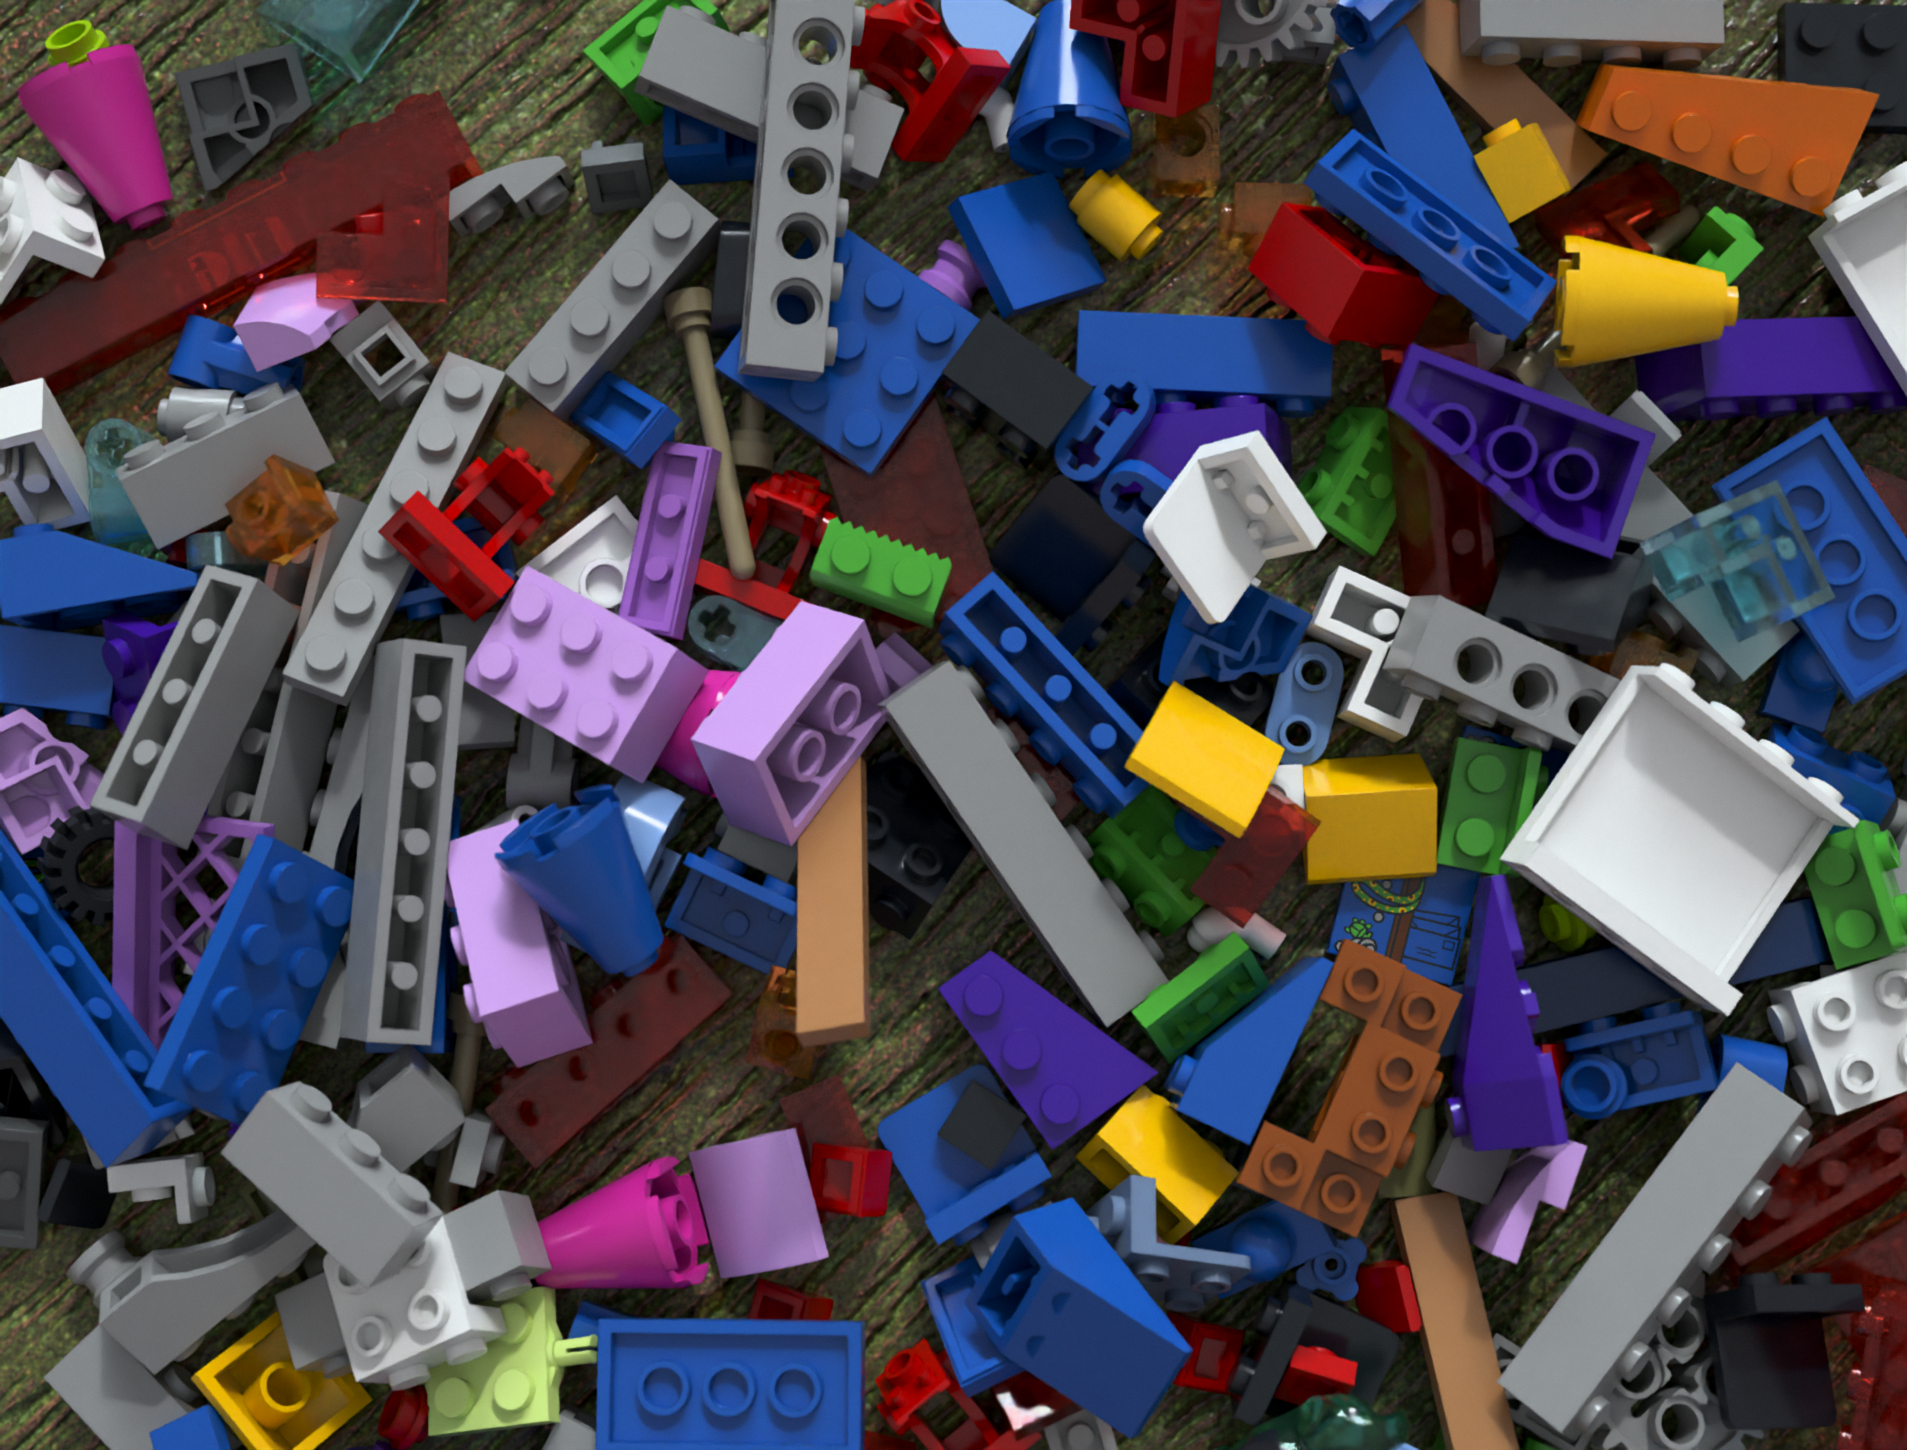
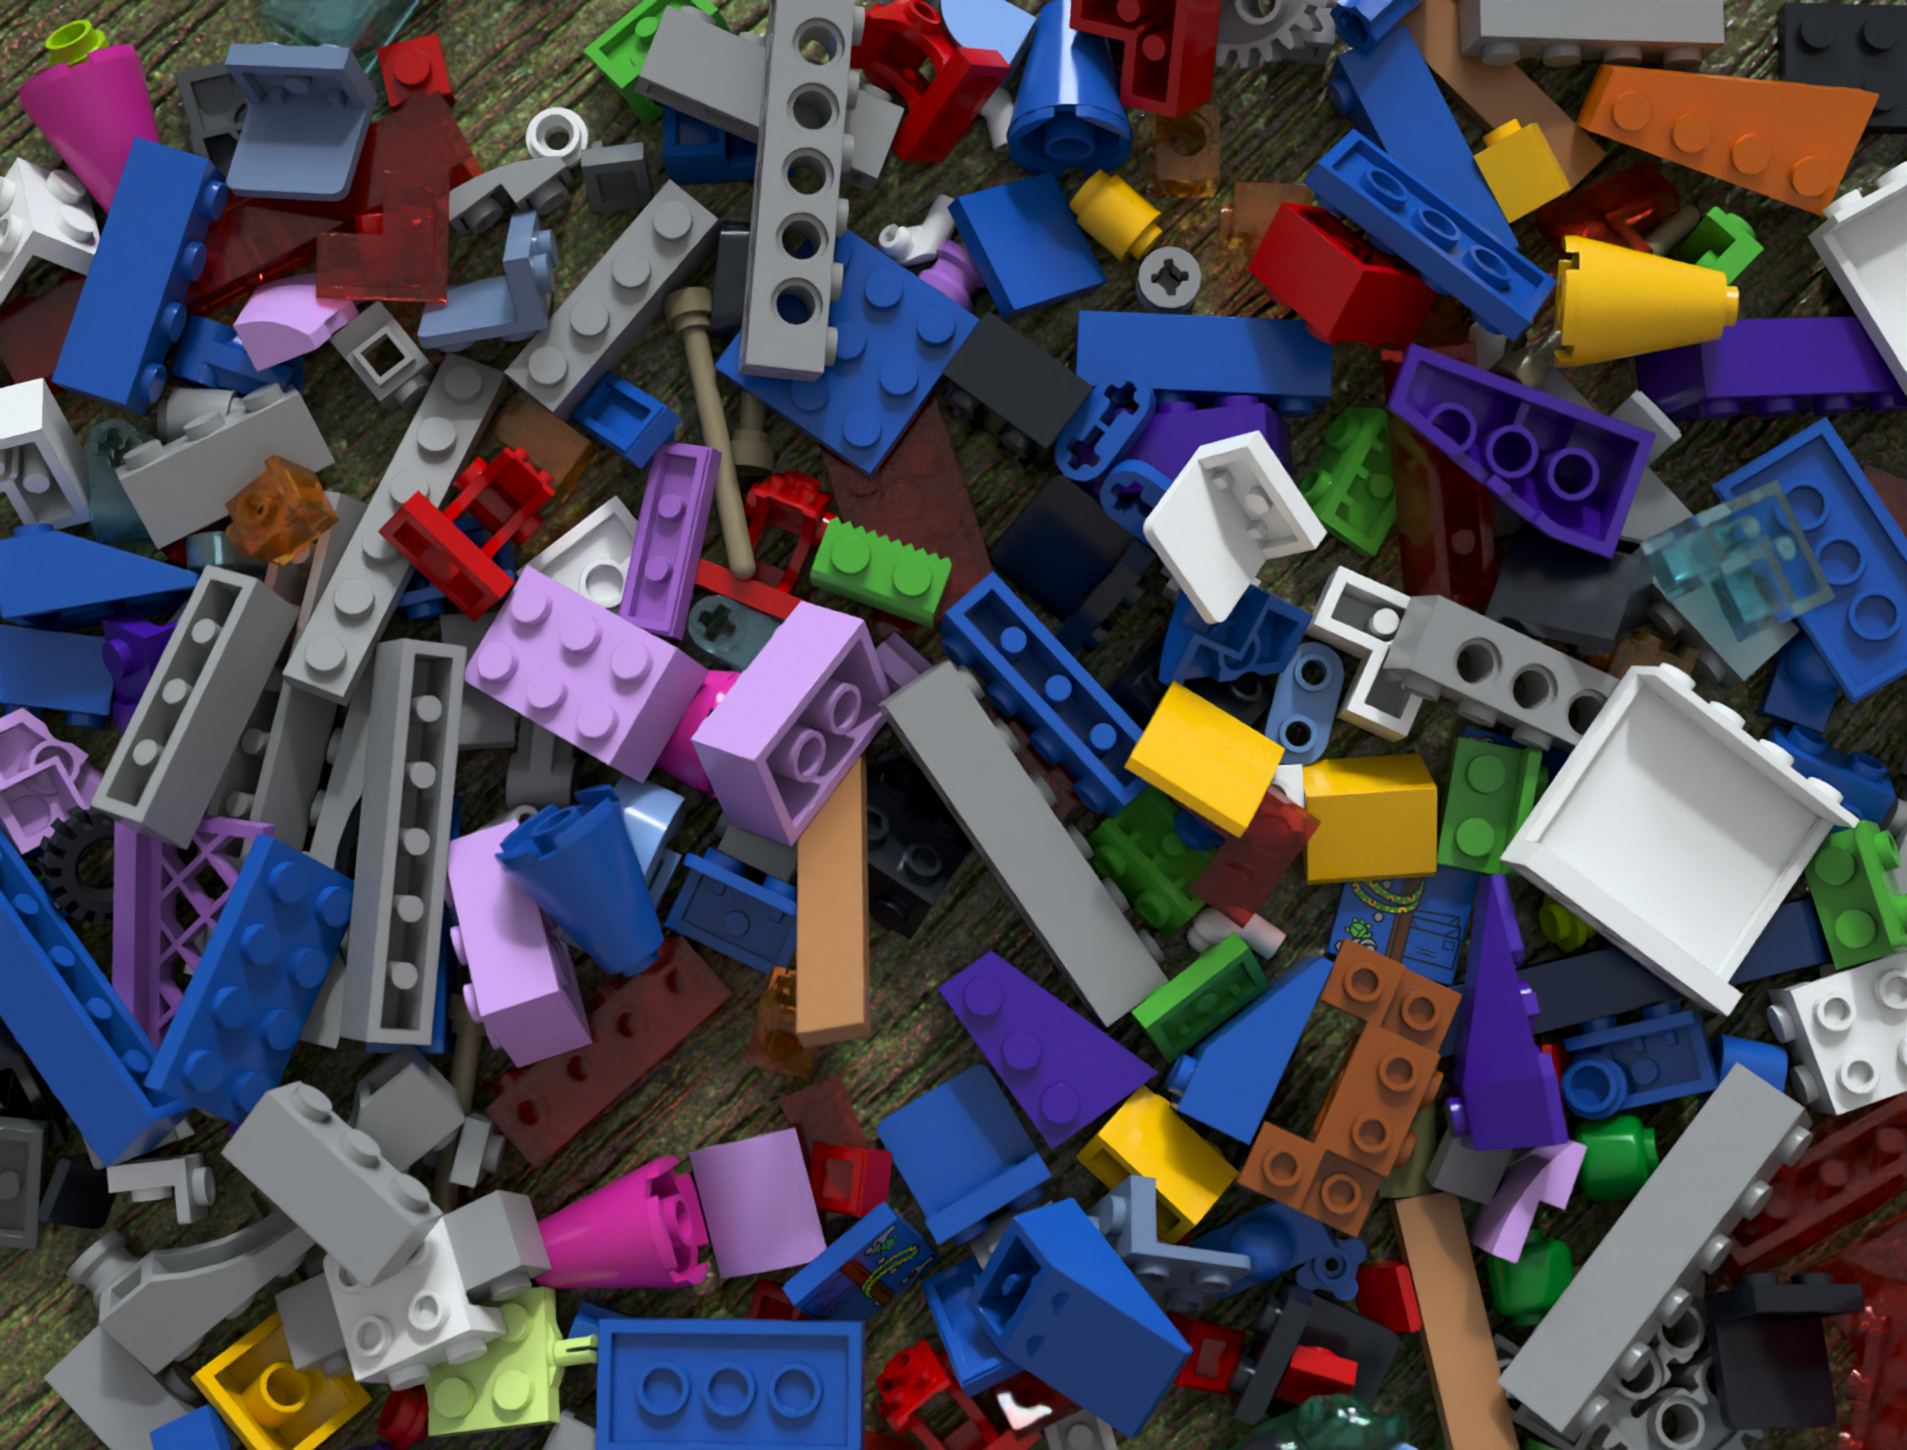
black tile [937,1079,1027,1171] -> none
none -> blue brick [51,136,228,417]
none -> sand blue bracket [224,42,378,202]
none -> red plate [376,33,455,115]
none -> sand blue bracket [418,209,559,352]
none -> white plate [526,107,589,169]
none -> blue tile [782,1202,941,1321]
none -> white arm [878,194,956,267]
none -> light grey wheel [1135,246,1201,315]
none -> green head [1485,1227,1575,1326]
none -> green head [1574,1114,1659,1202]

